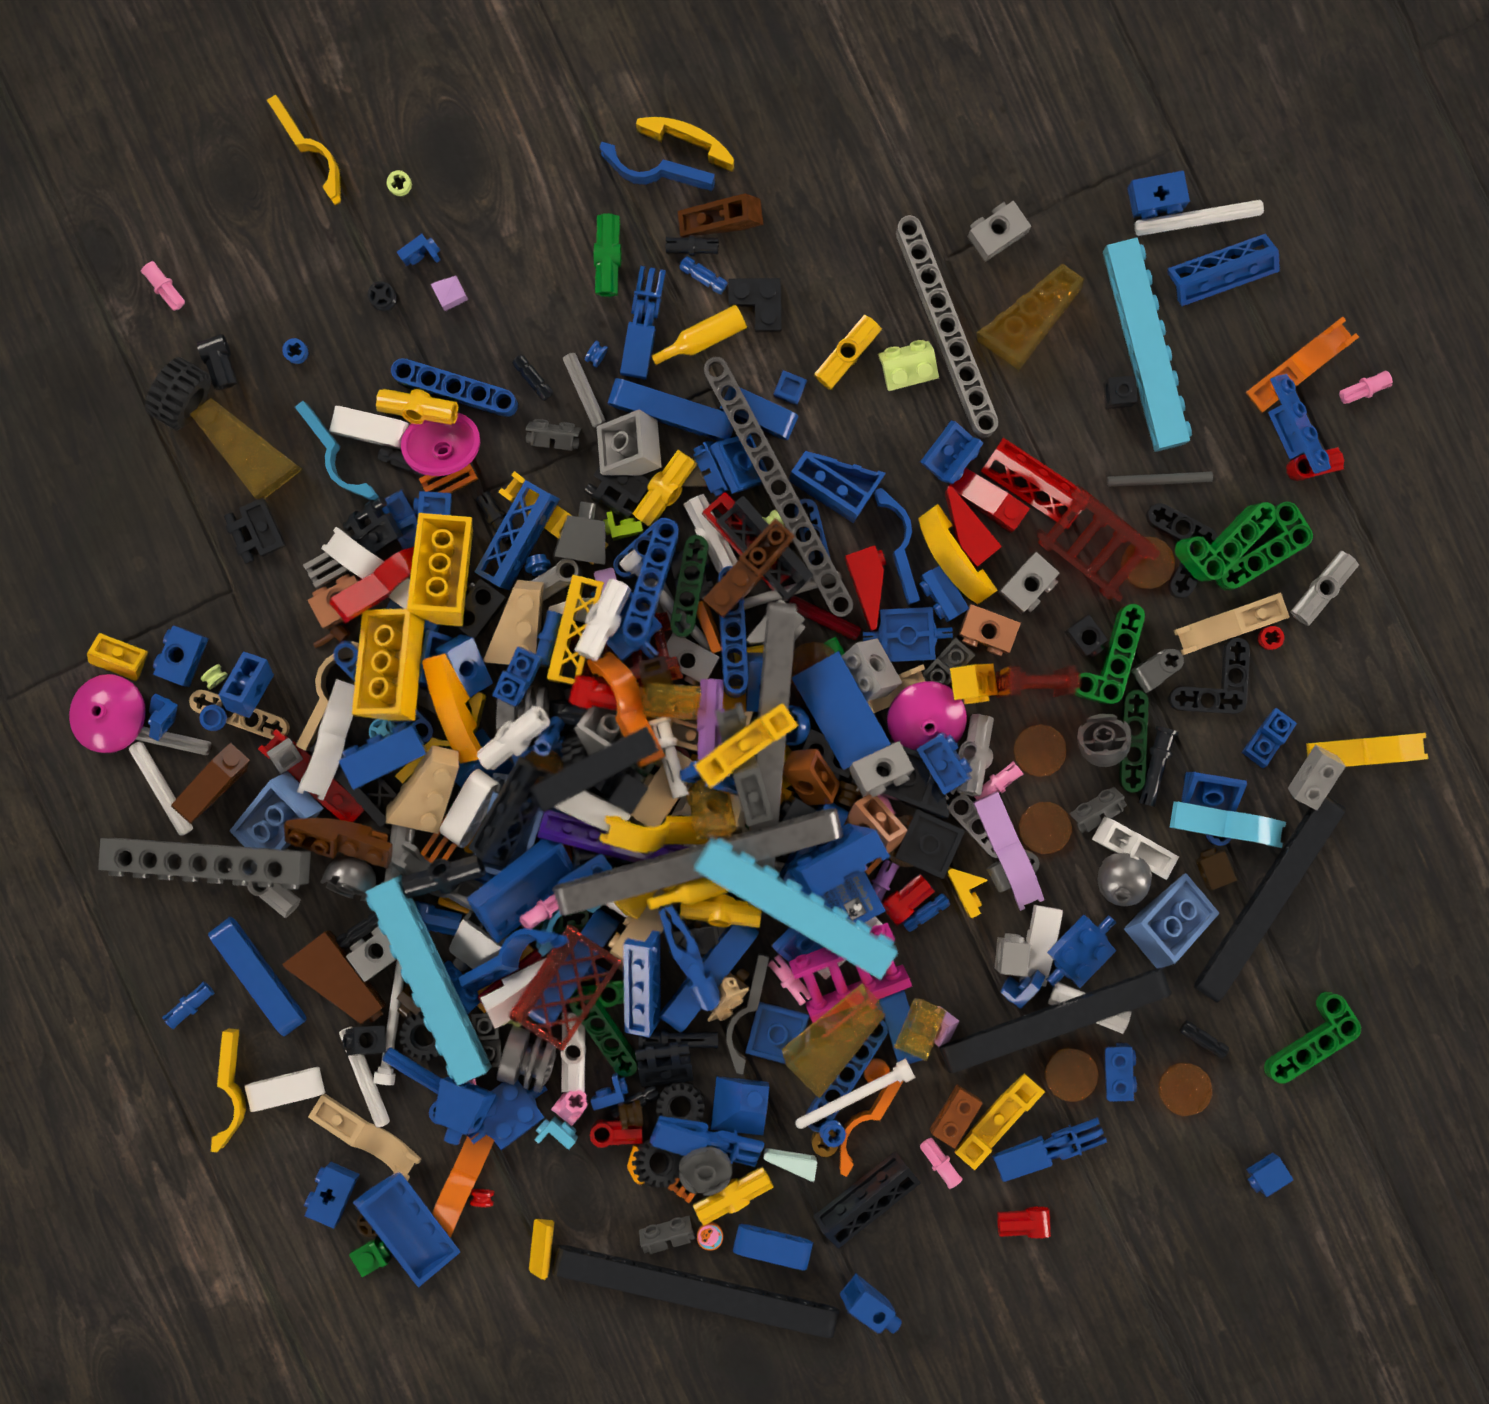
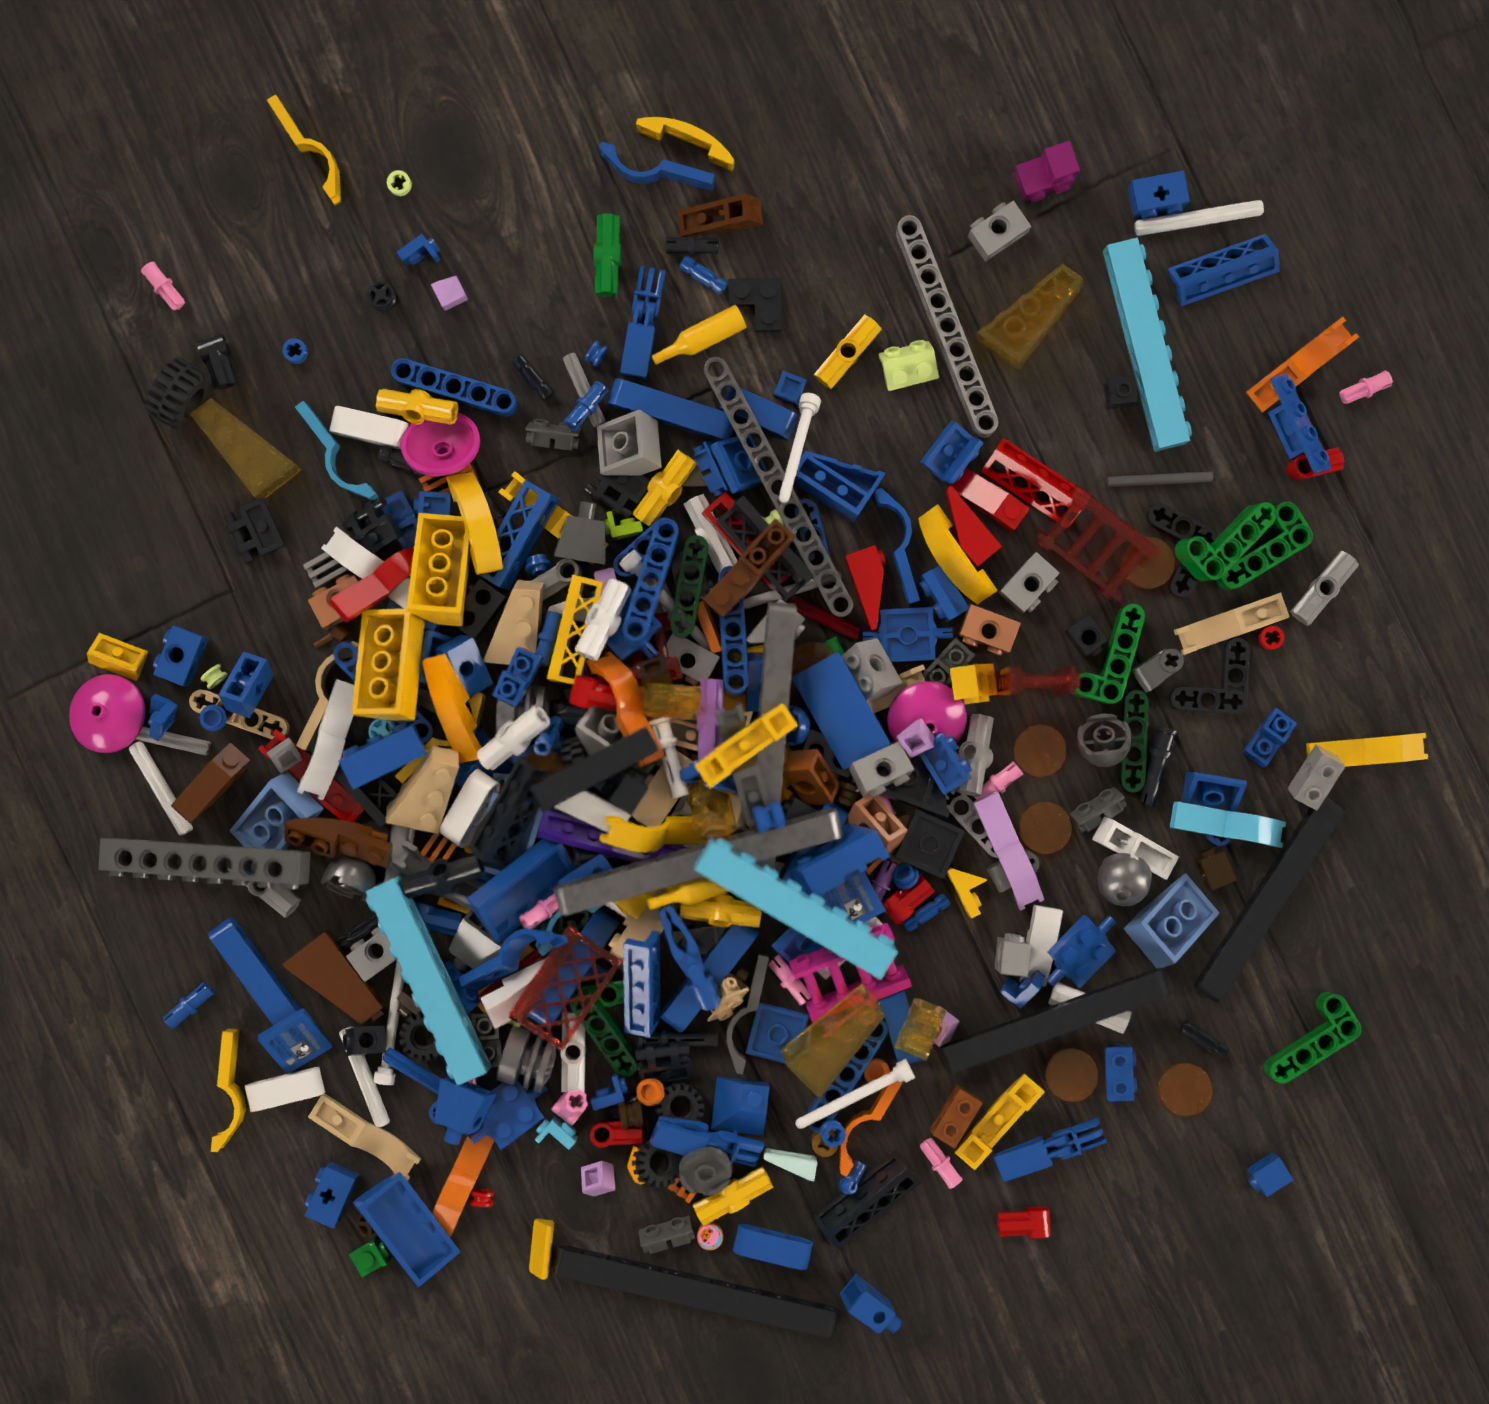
none -> blue tile [257,1008,333,1074]
none -> yellow slope [446,472,503,575]
none -> blue pin [563,381,609,431]
none -> lavender slope [581,1161,615,1196]
none -> orange tile [637,1078,665,1106]
none -> blue wheel [752,800,786,834]
none -> white piece [779,393,821,503]
none -> blue arm [839,1160,867,1194]
none -> blue plate [893,864,919,889]
none -> lavender slope [897,718,935,758]
none -> magenta brick [1013,141,1080,202]

